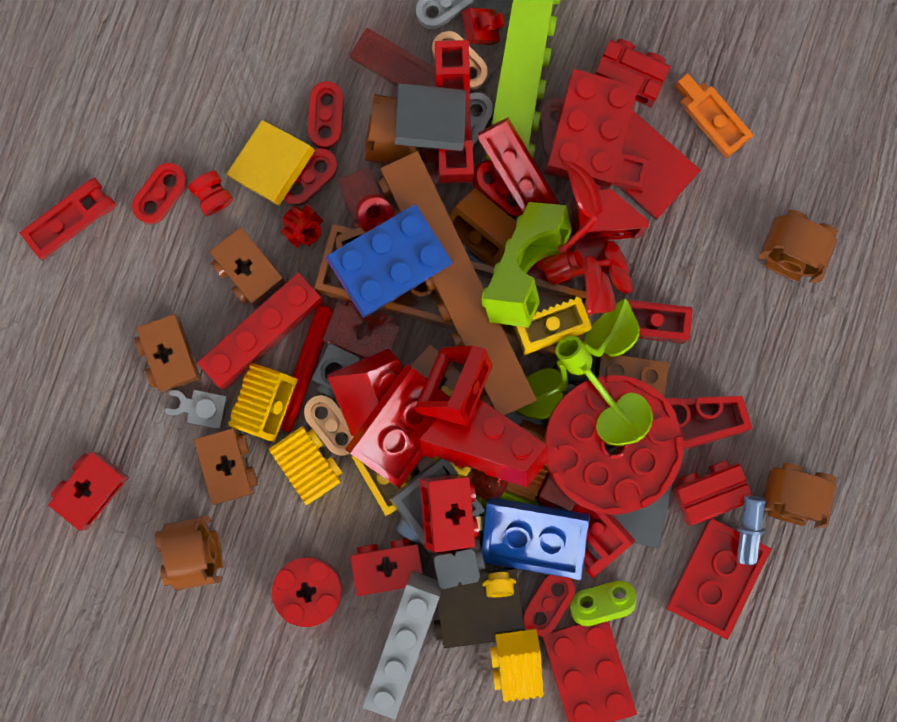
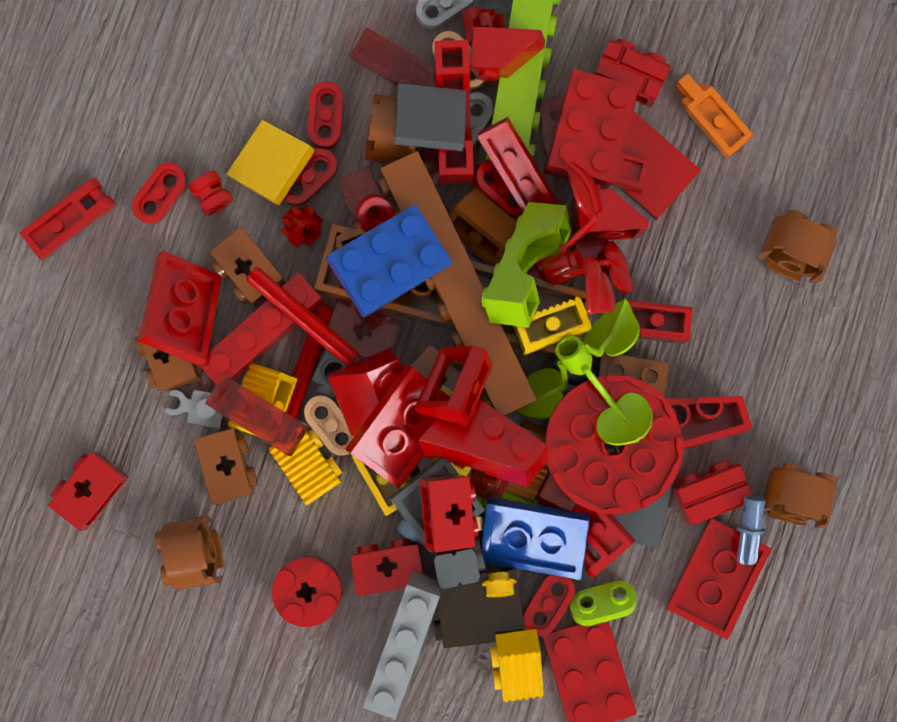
none -> red plate [138,250,222,366]
none -> clear red plate [205,374,309,457]
none -> red axle [246,267,359,366]
none -> red slope [470,27,545,82]

